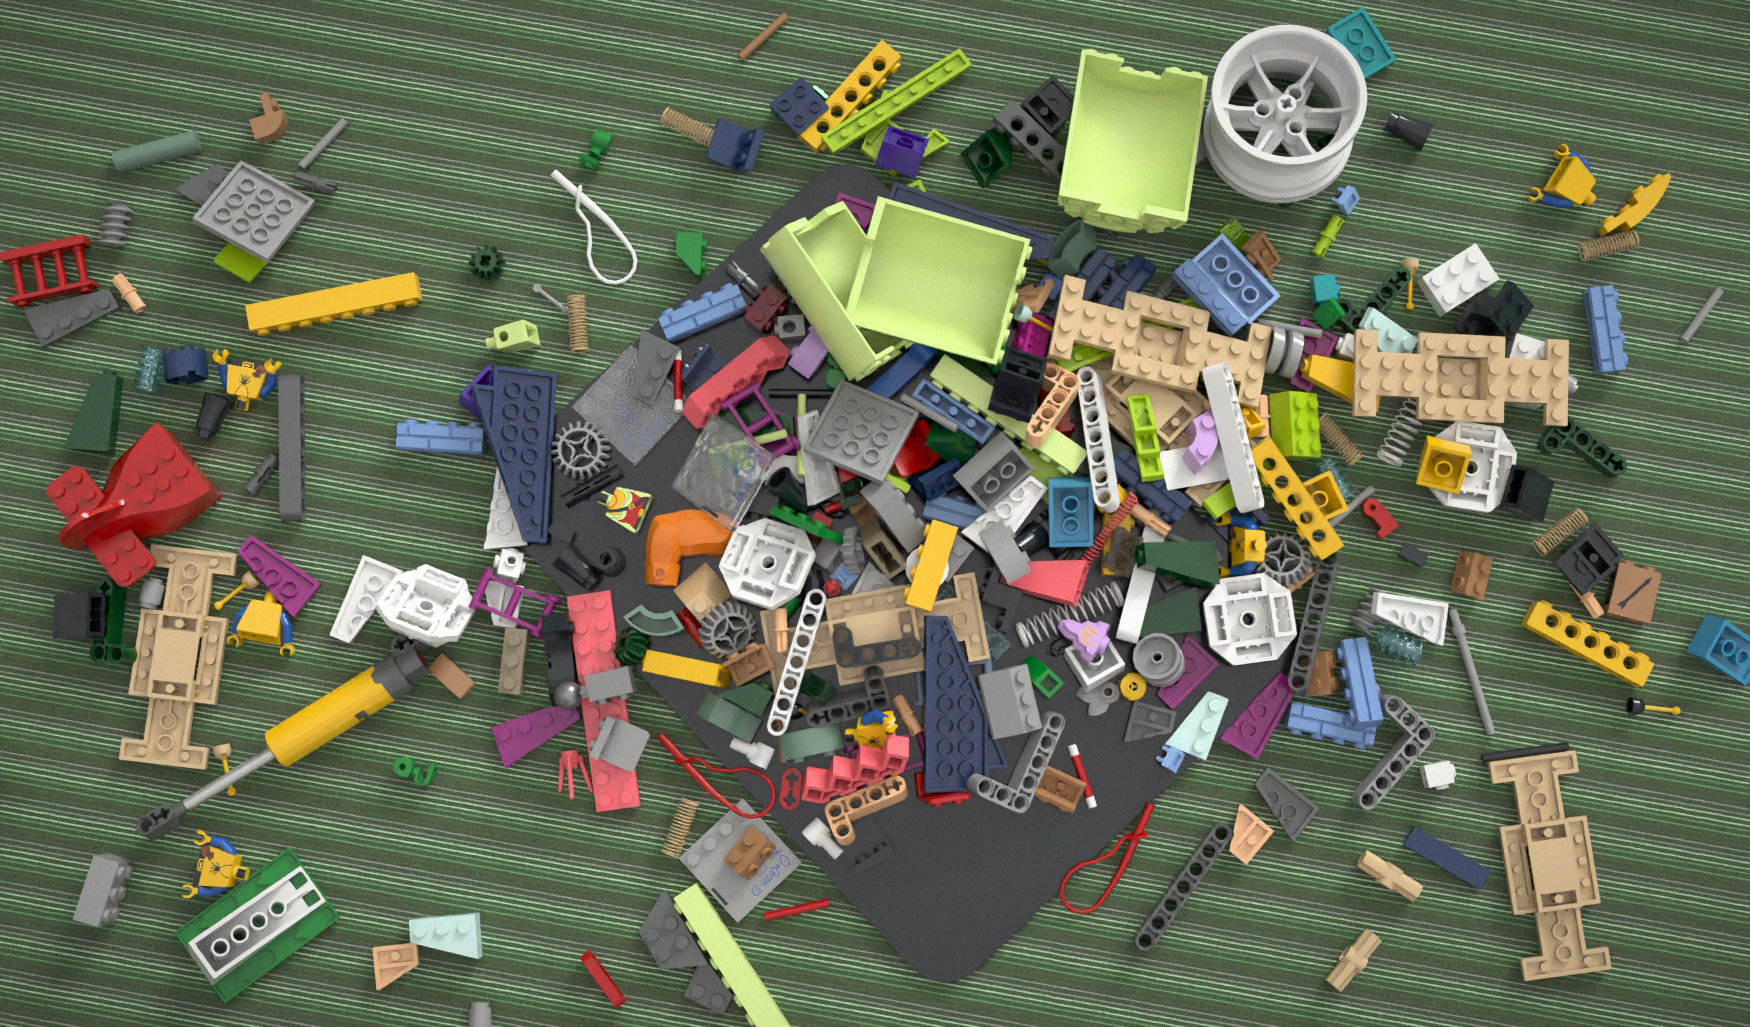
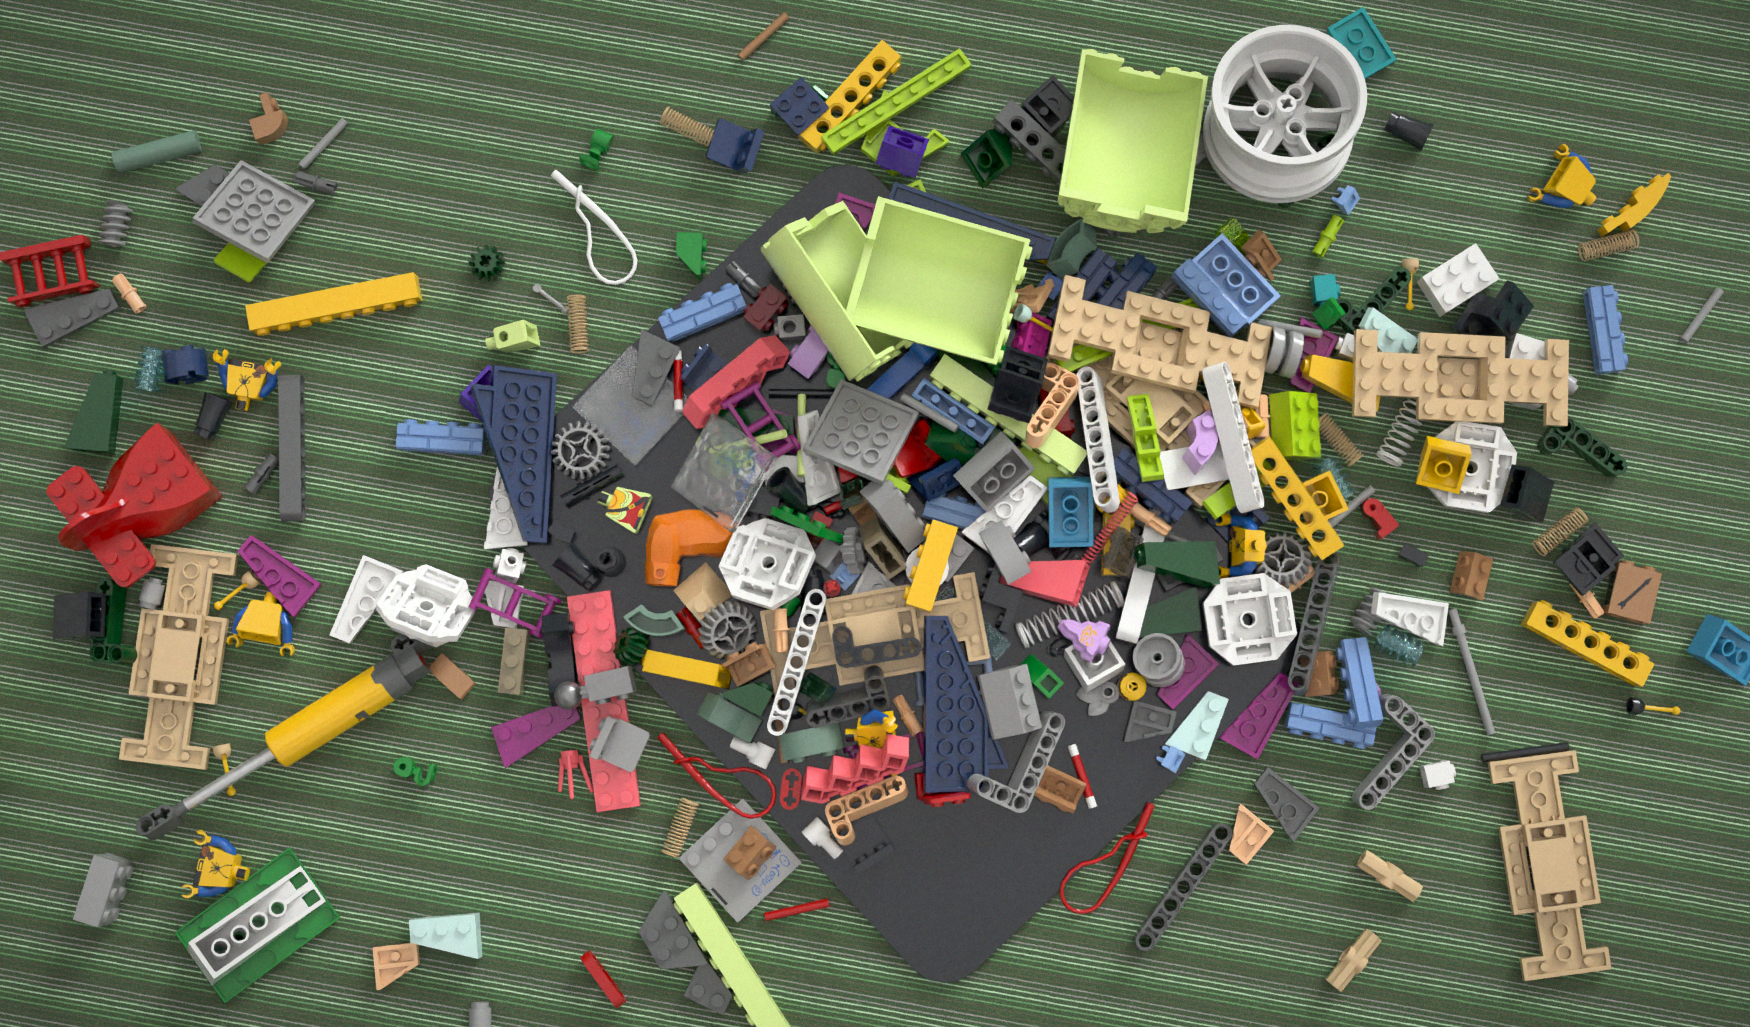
dark blue tile [1403,826,1491,890] -> none

